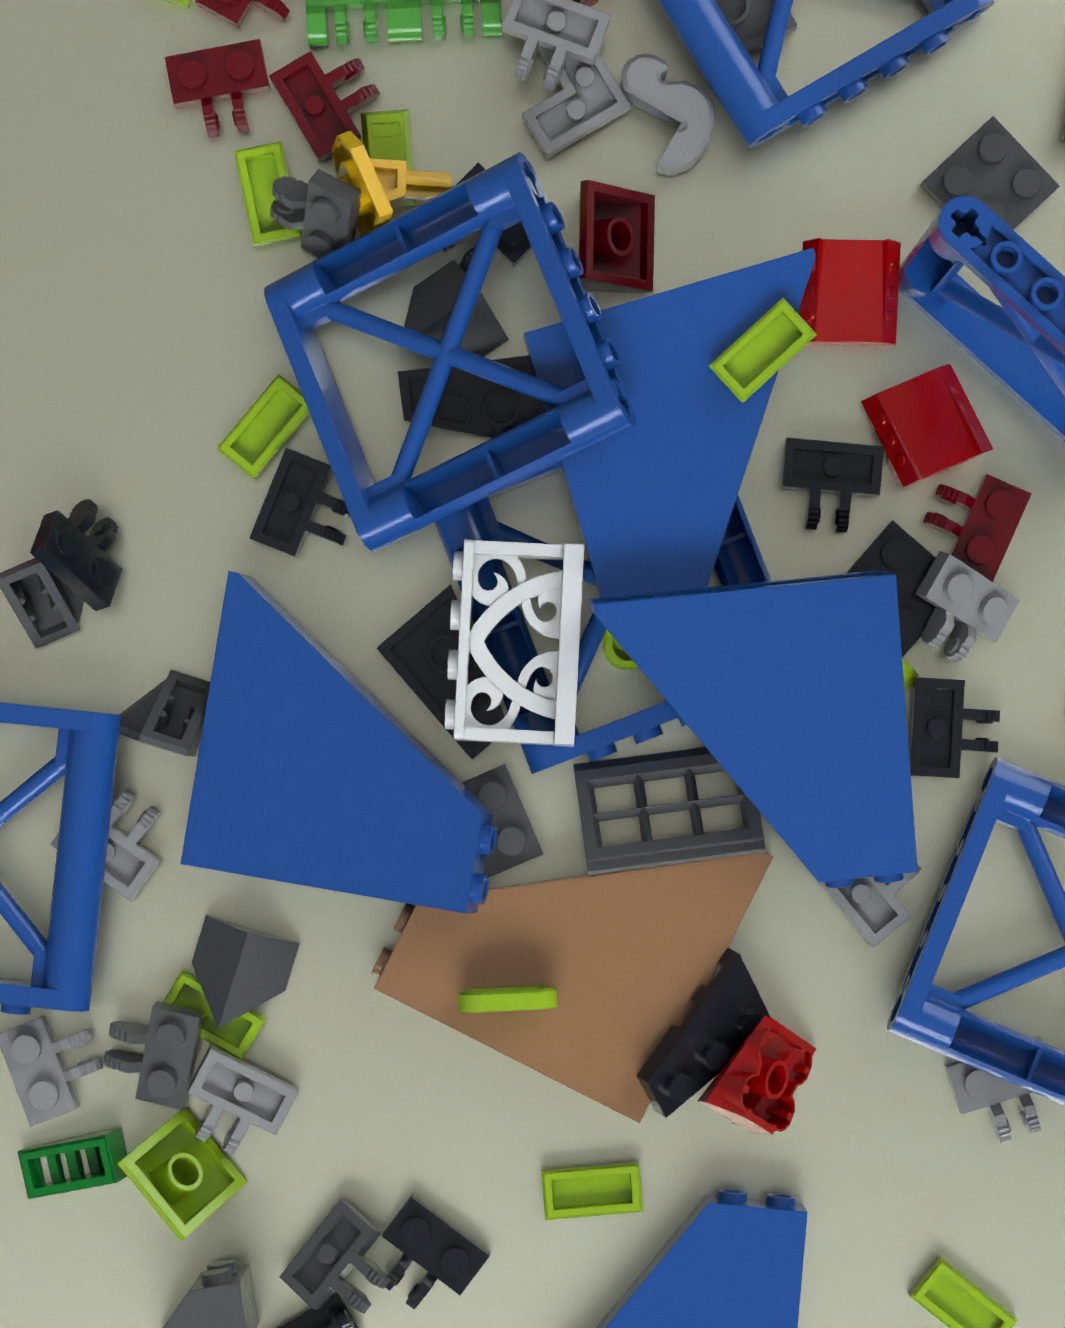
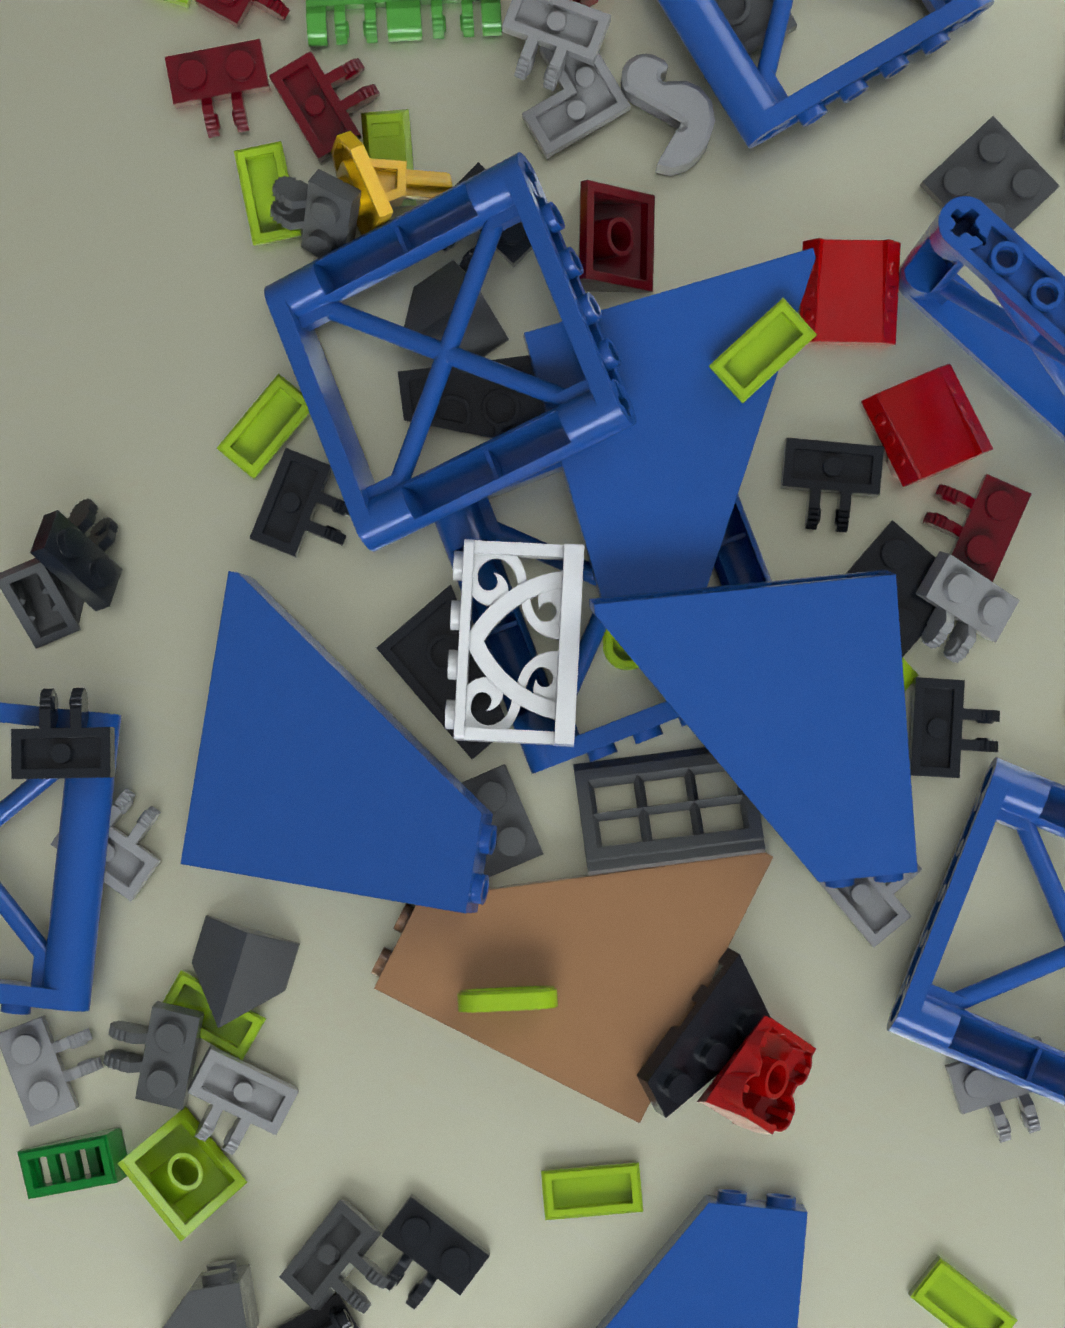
dark grey slope [119,670,210,756] -> none
none -> black hinge [11,688,115,779]

